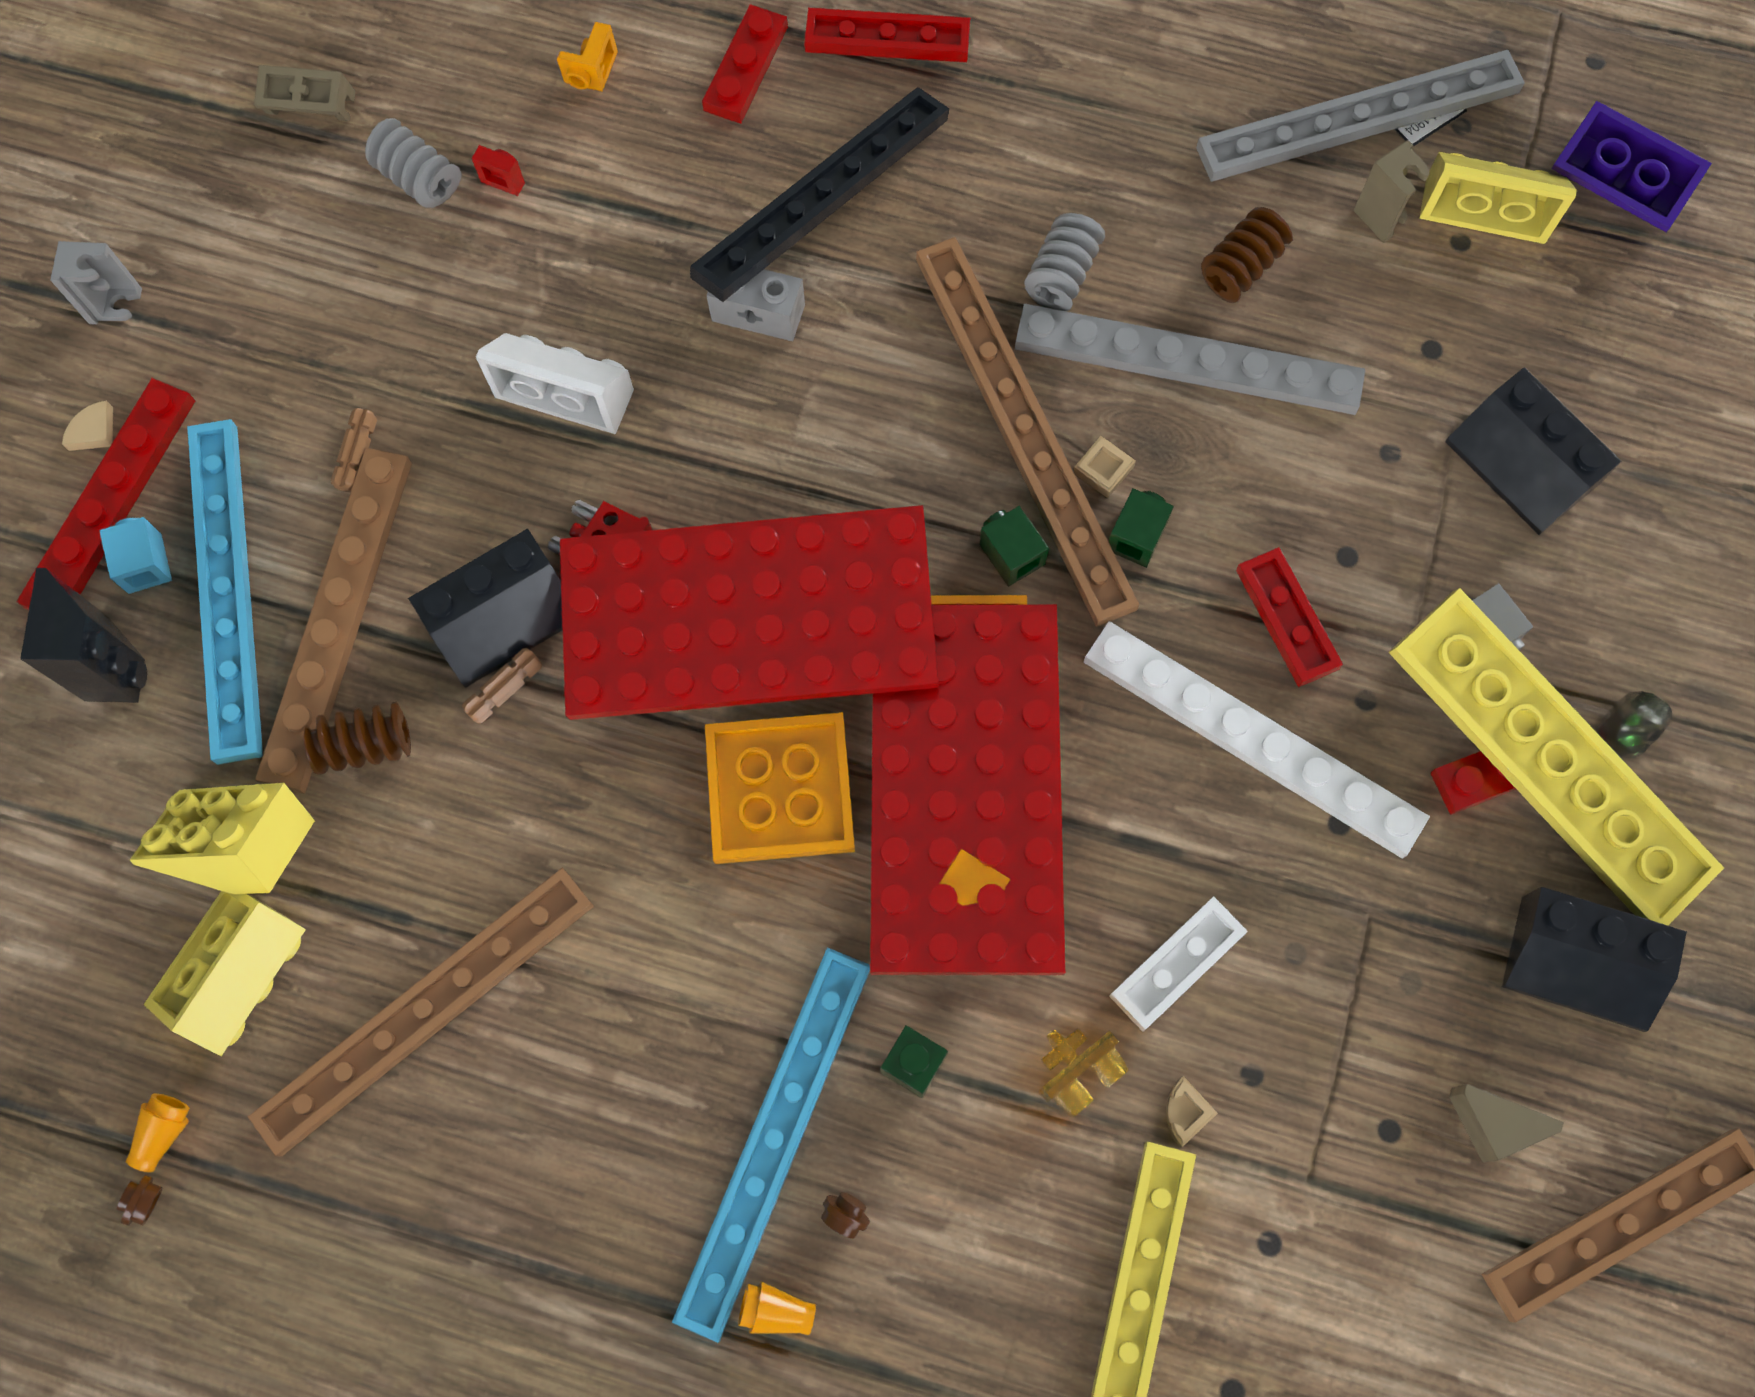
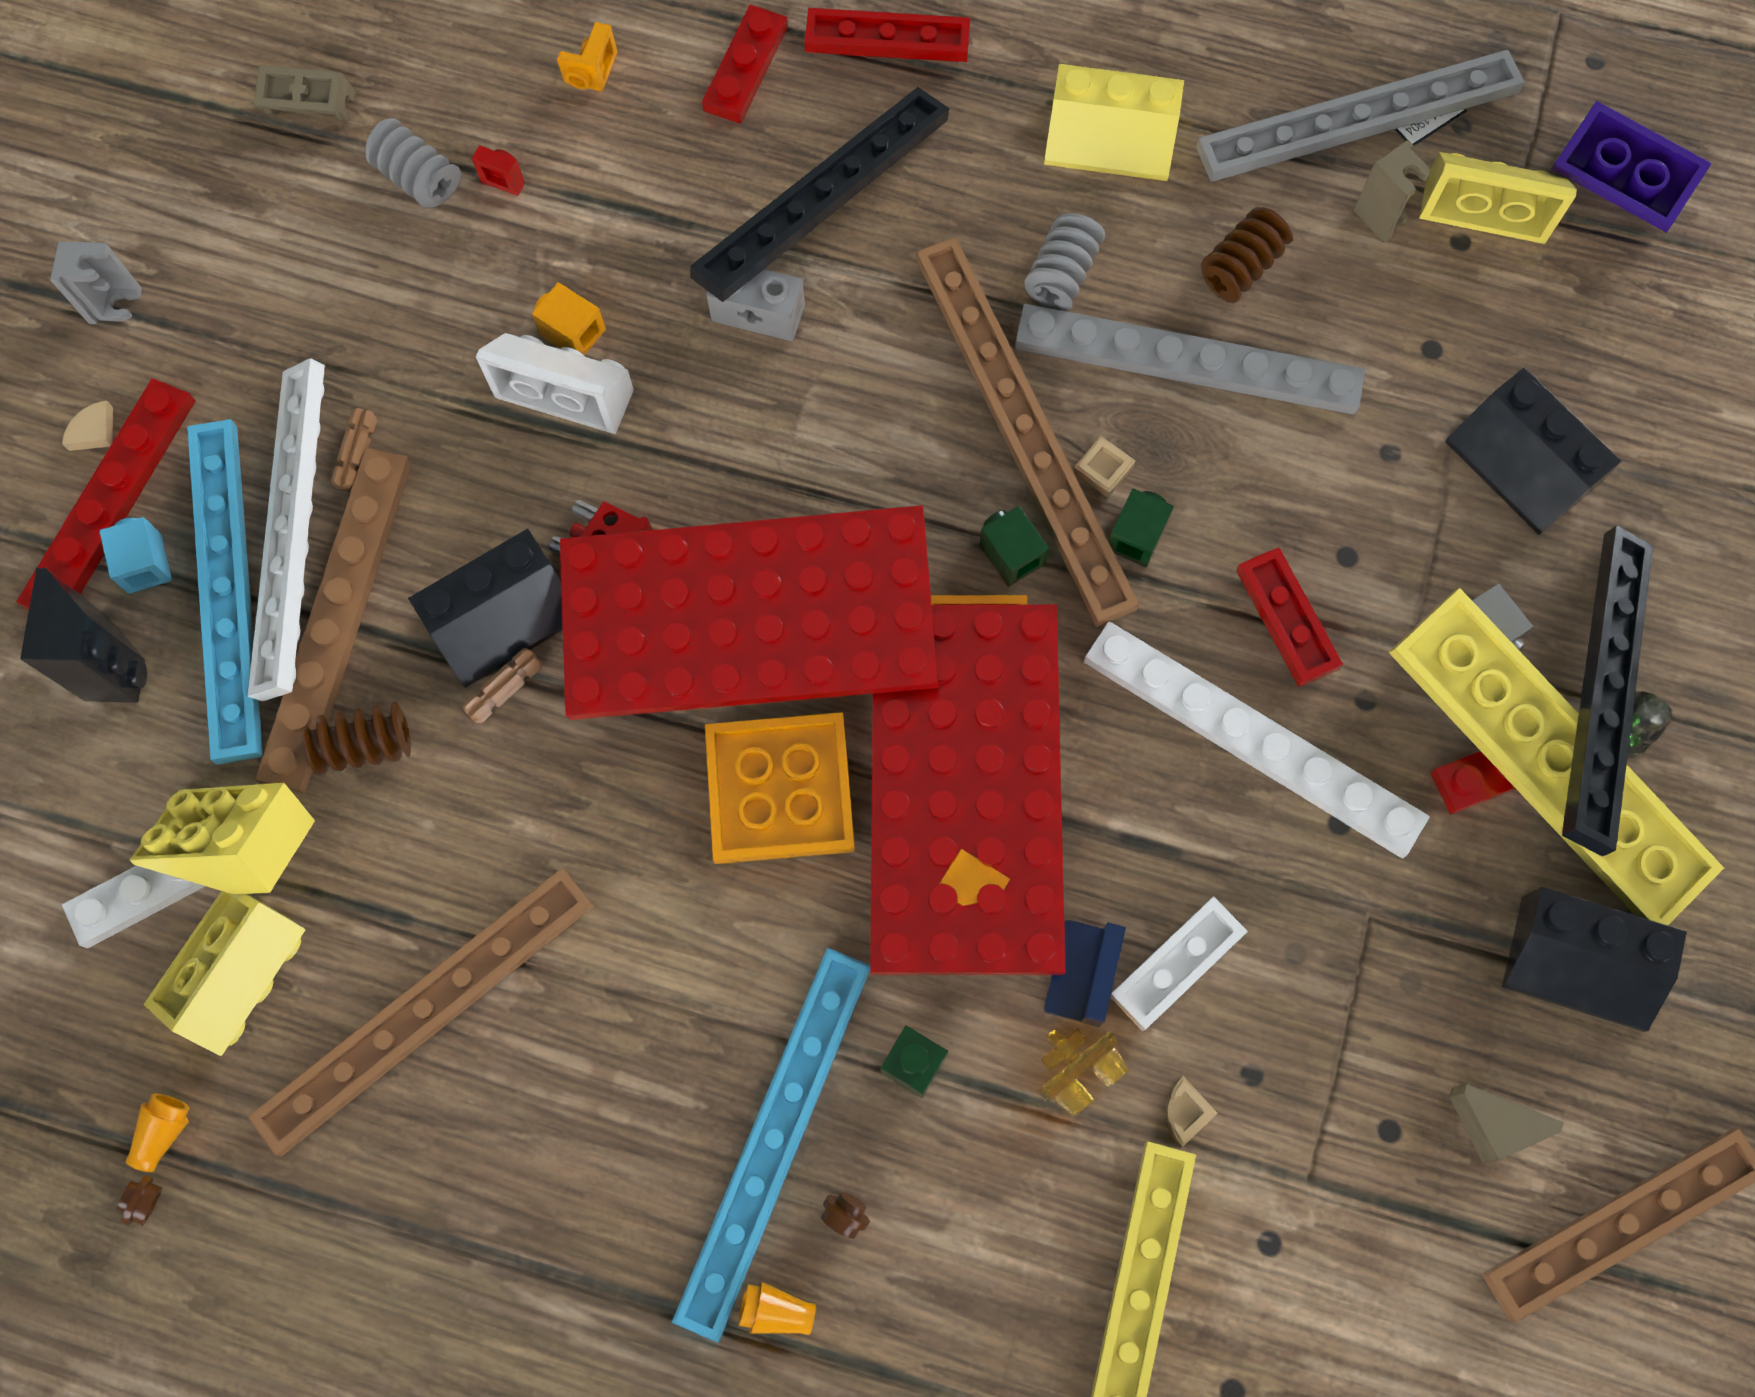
none -> white plate [62,866,205,949]
none -> white plate [248,358,325,701]
none -> light orange brick [532,282,606,356]
none -> light yellow slope [1044,64,1184,181]
none -> dark blue panel [1044,920,1126,1027]
none -> black plate [1562,525,1653,857]

